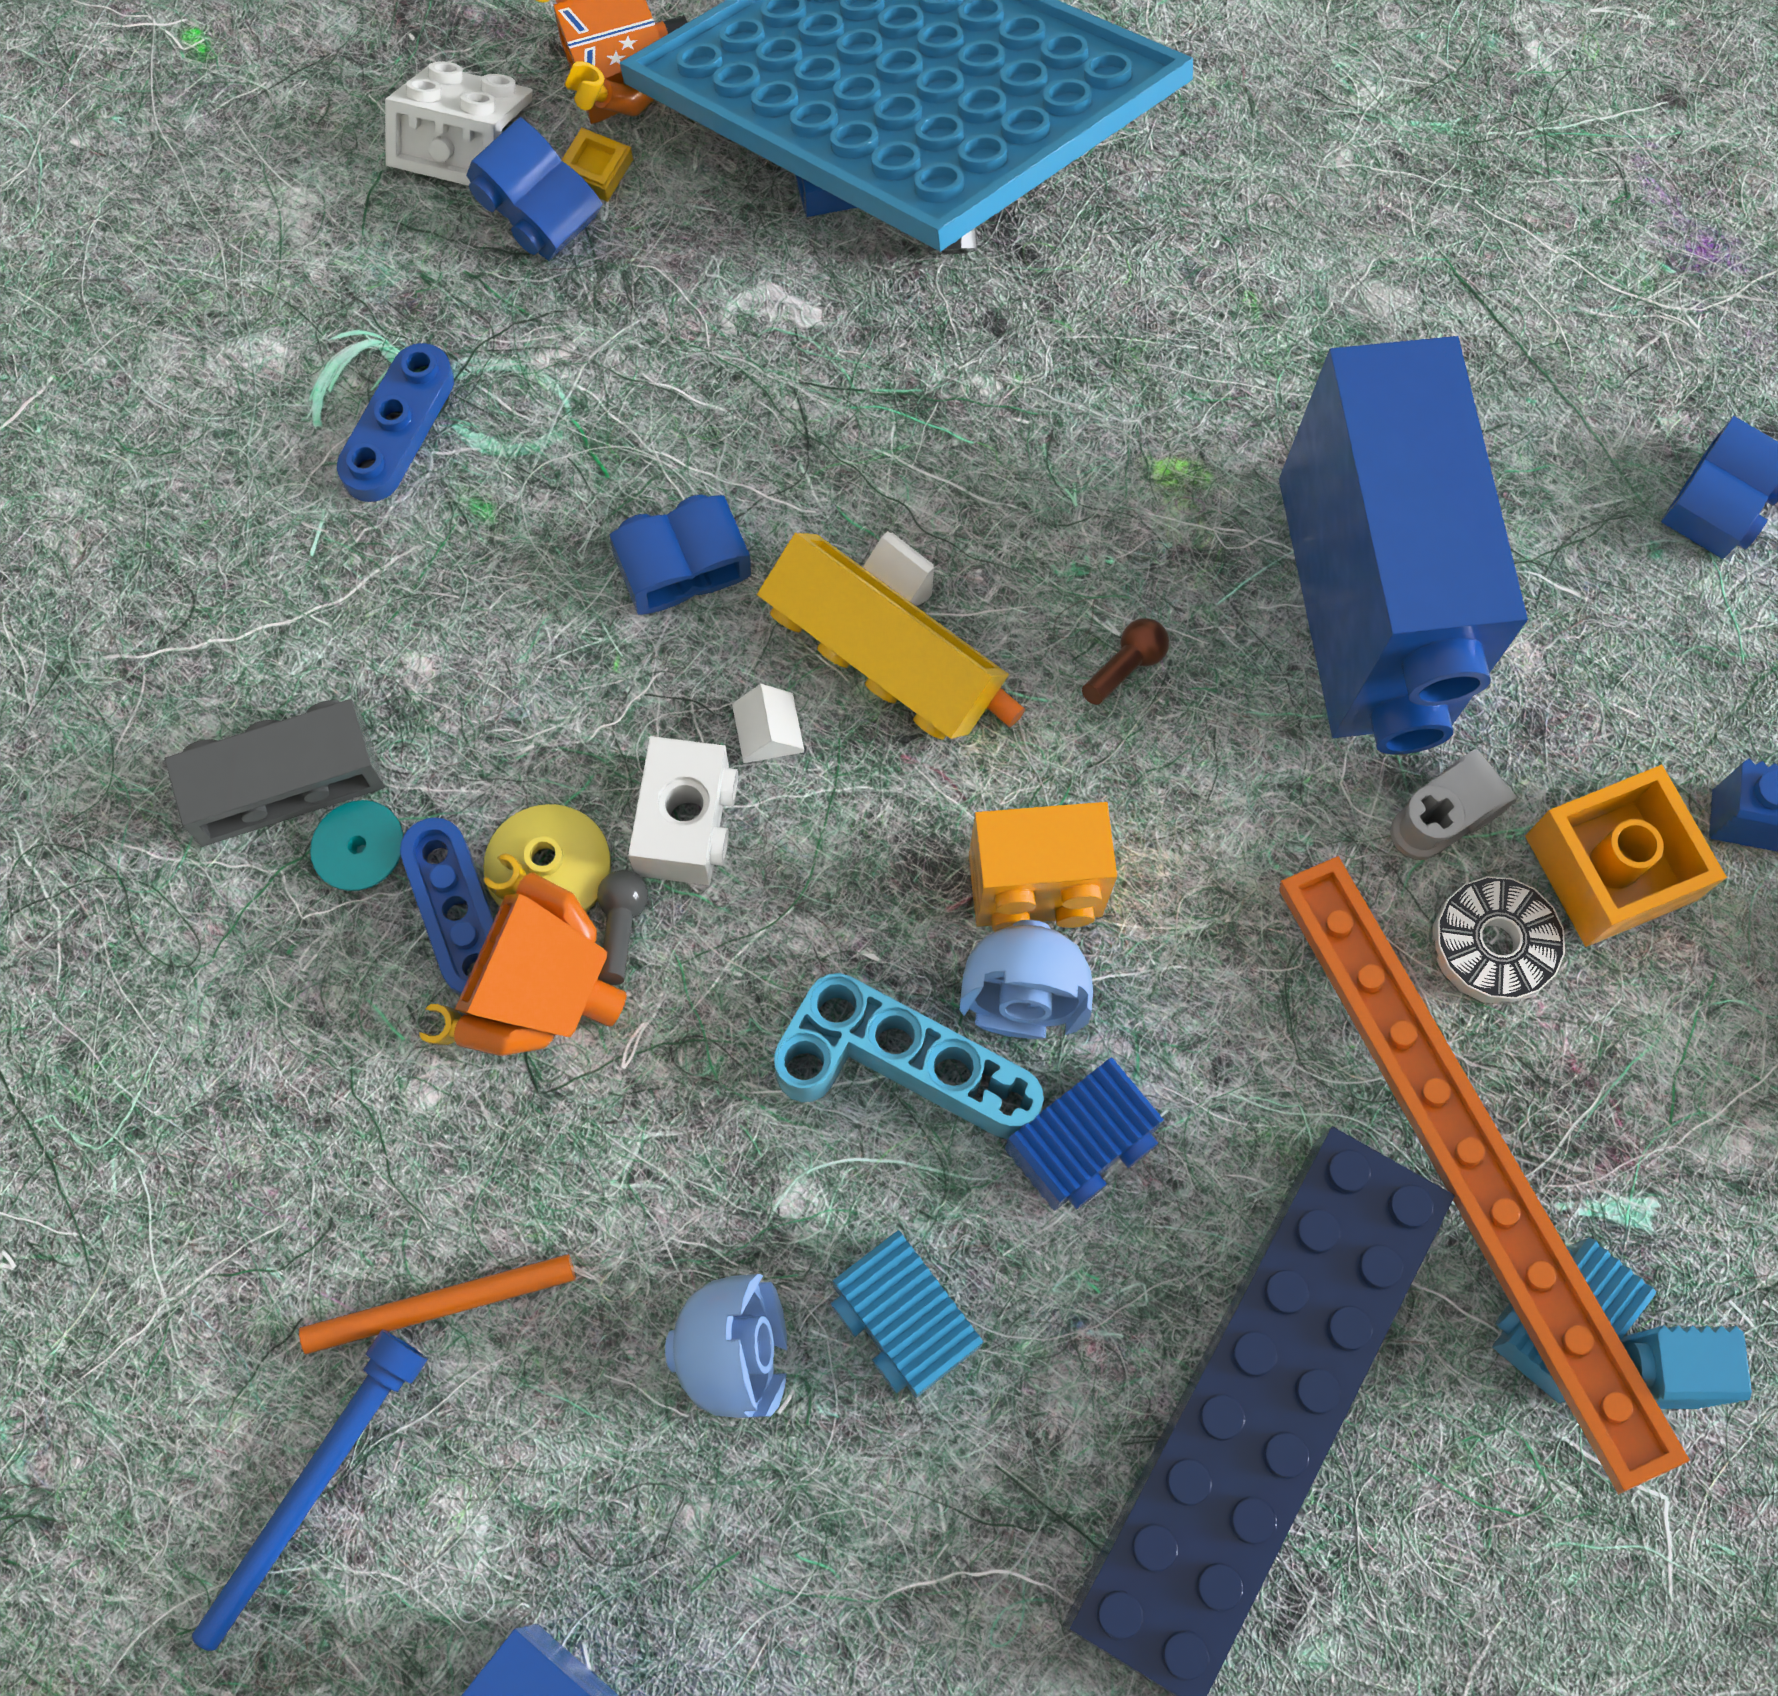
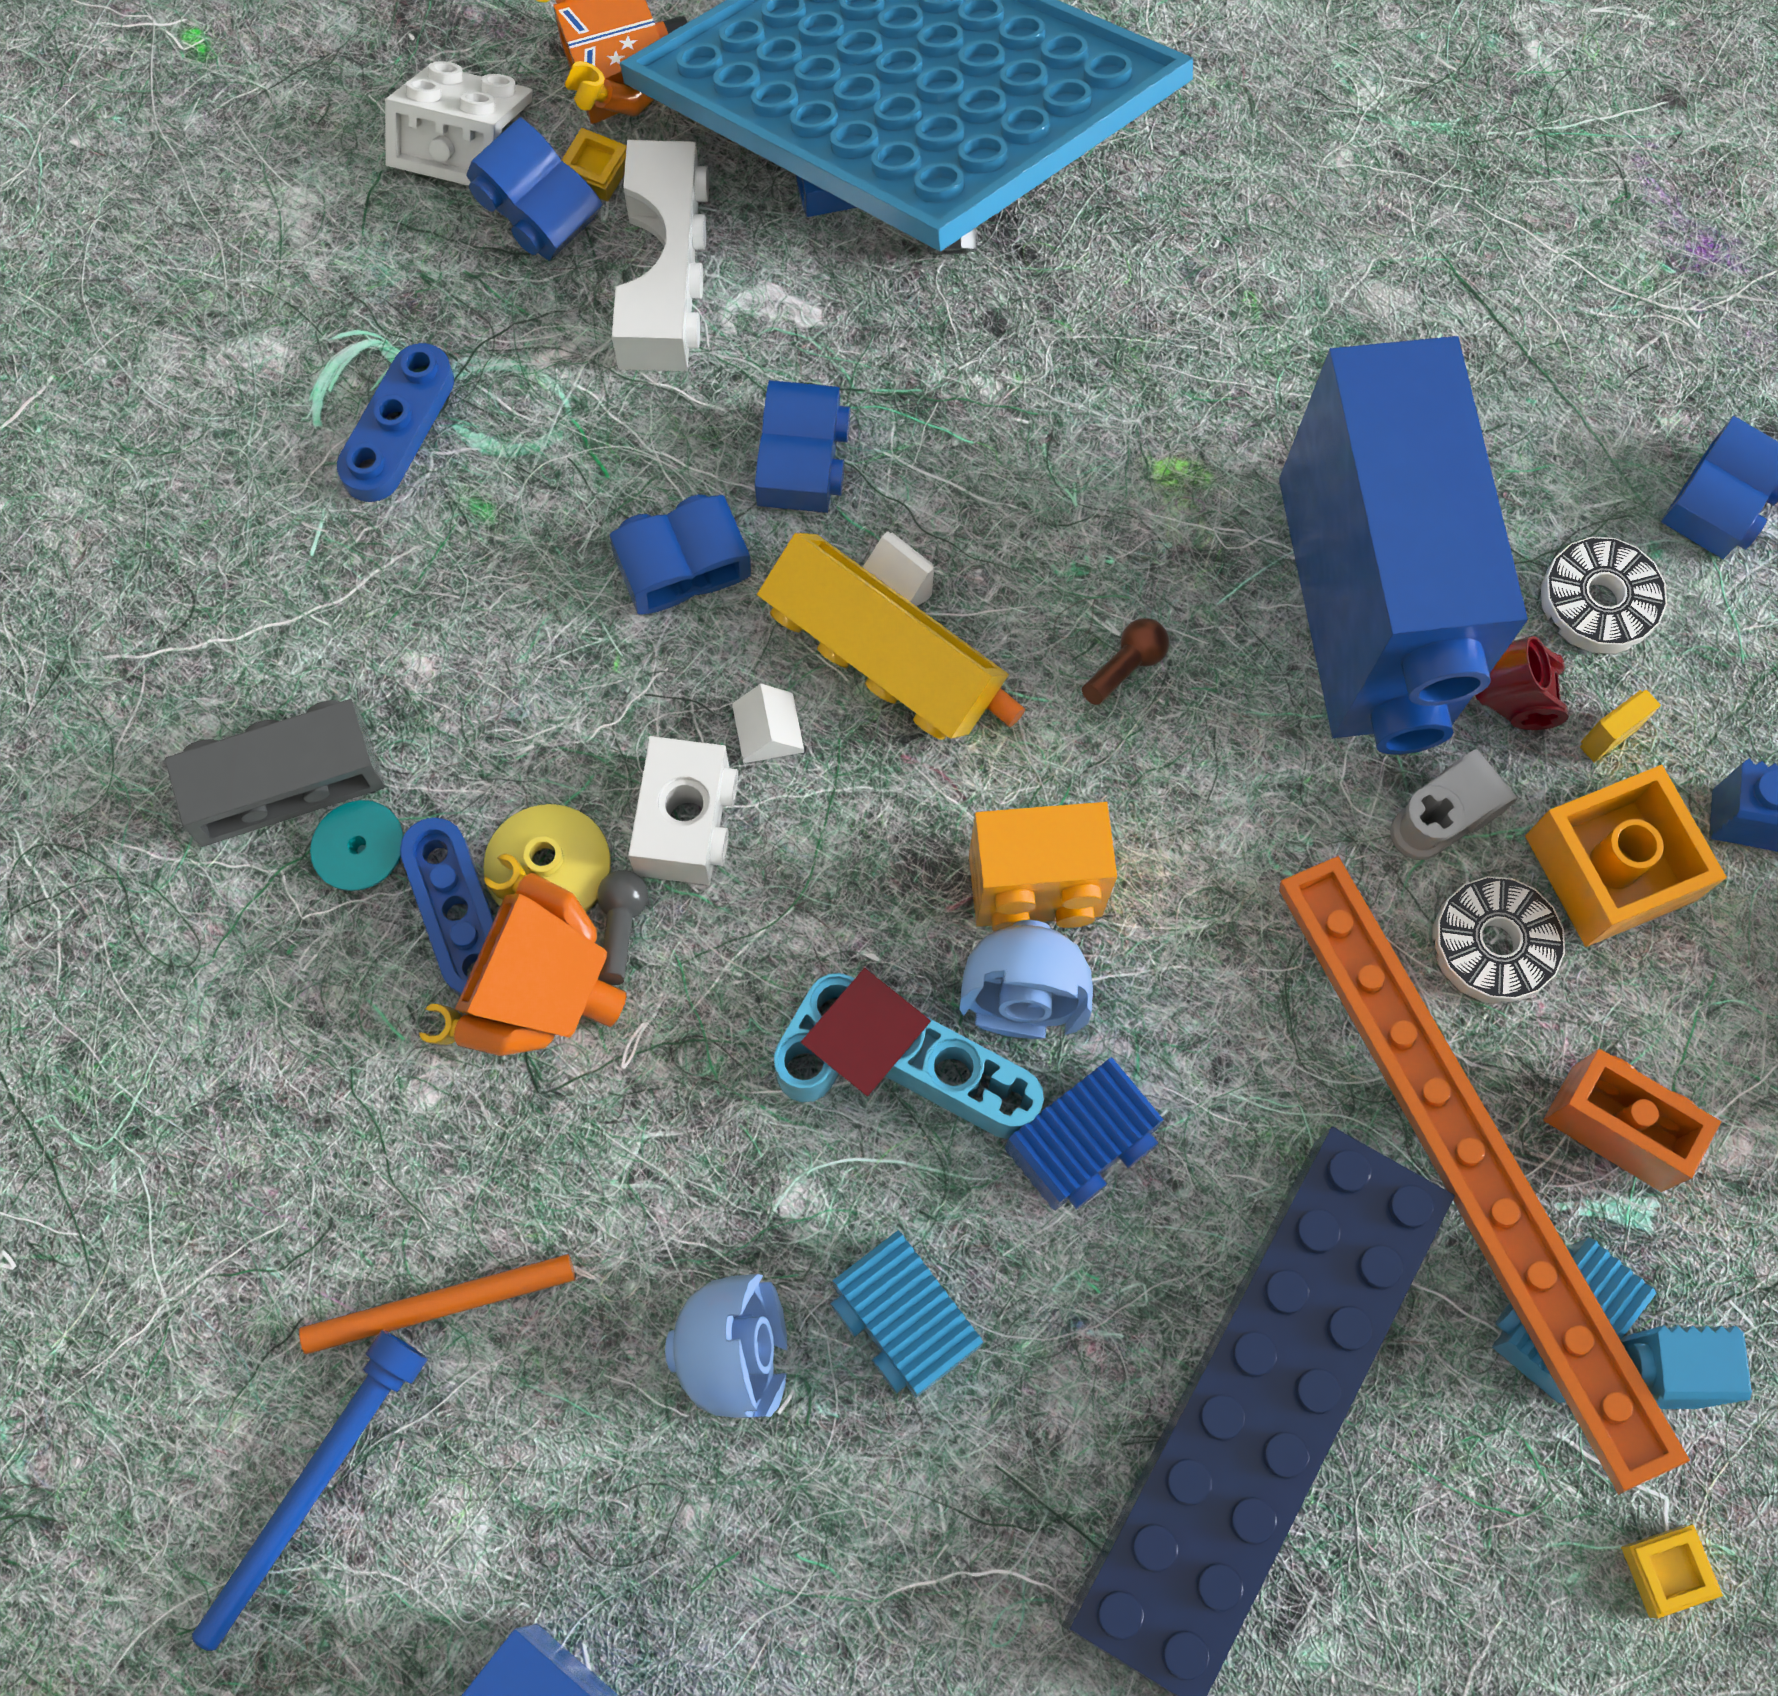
none -> white arch [612,140,709,371]
none -> blue brick [755,380,851,513]
none -> dark red sticker [801,967,931,1097]
none -> dark red piece [1475,635,1569,730]
none -> tile [1540,537,1667,654]
none -> orange brick [1543,1048,1722,1192]
none -> yellow tile [1580,689,1661,763]
none -> yellow tile [1621,1524,1723,1619]

